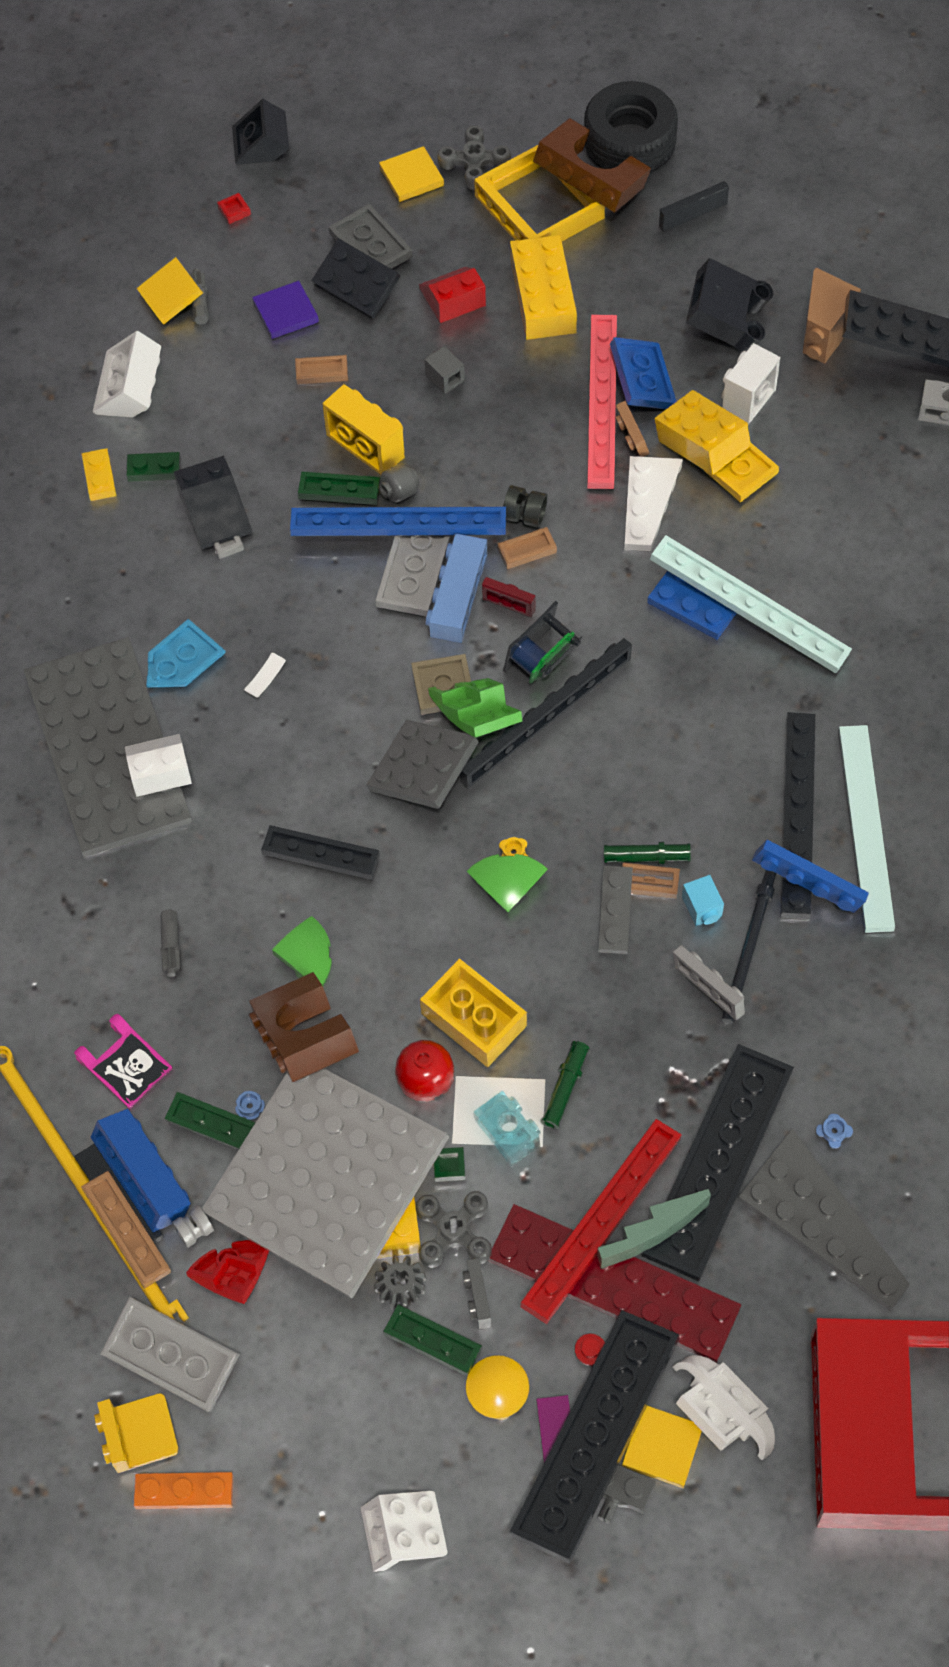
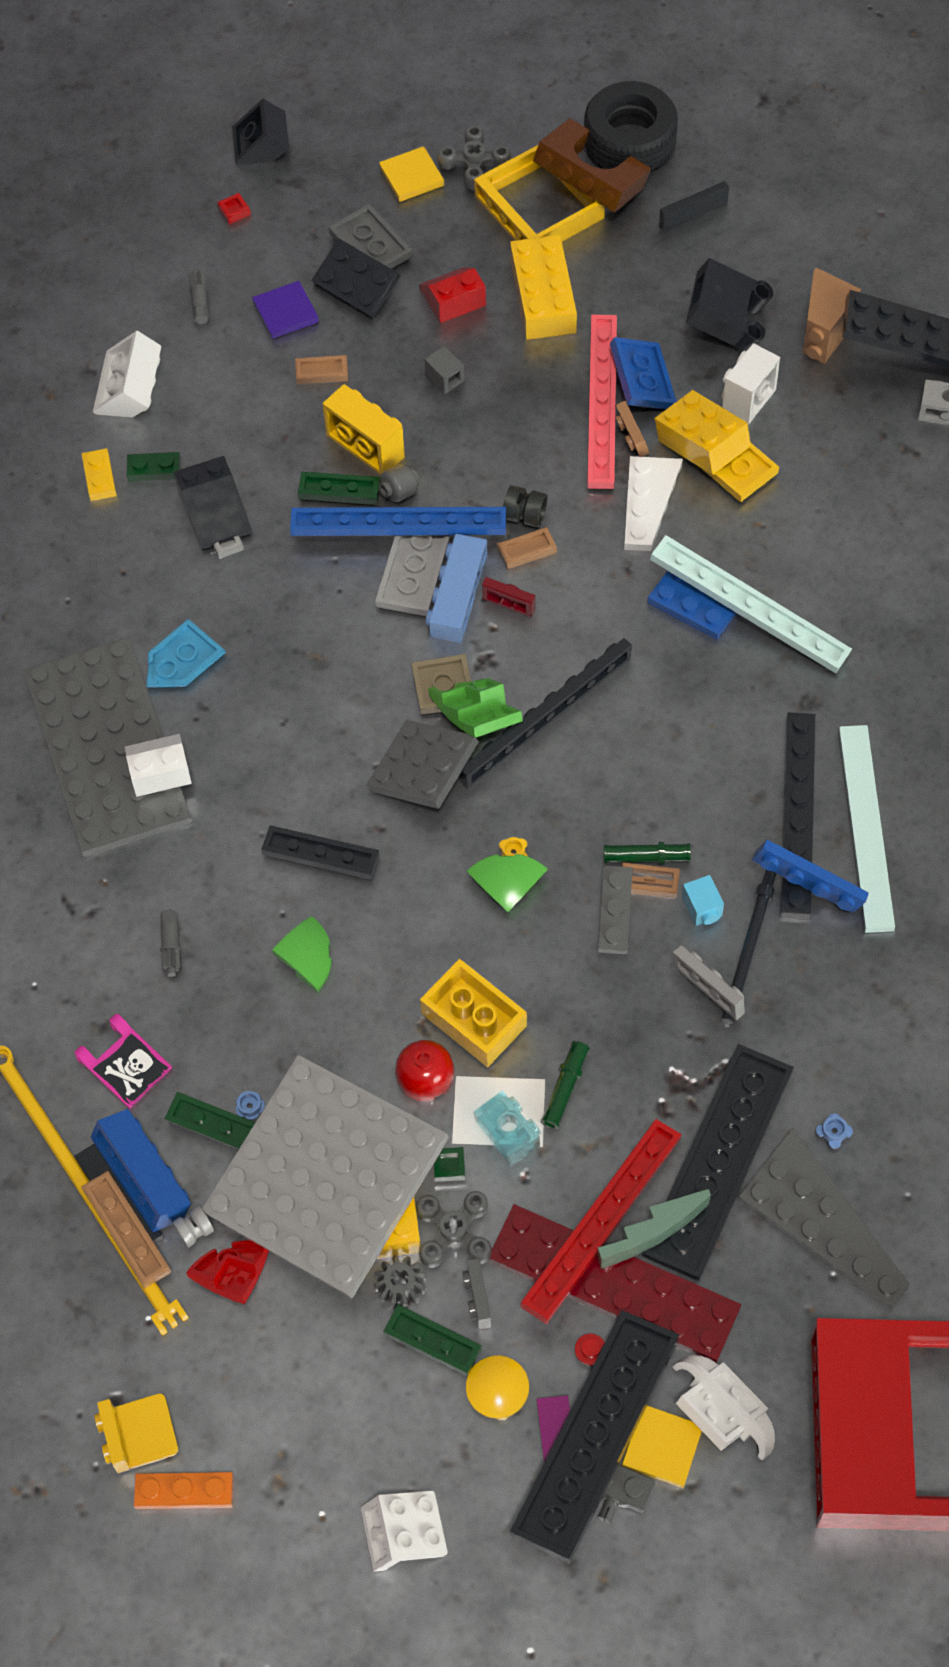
light grey tile [100,1297,240,1412] -> none
yellow tile [137,257,203,325] -> none
white sticker [244,653,286,697] -> none
reddish brown arch [248,972,359,1082] -> none
piece [503,601,582,684] -> none

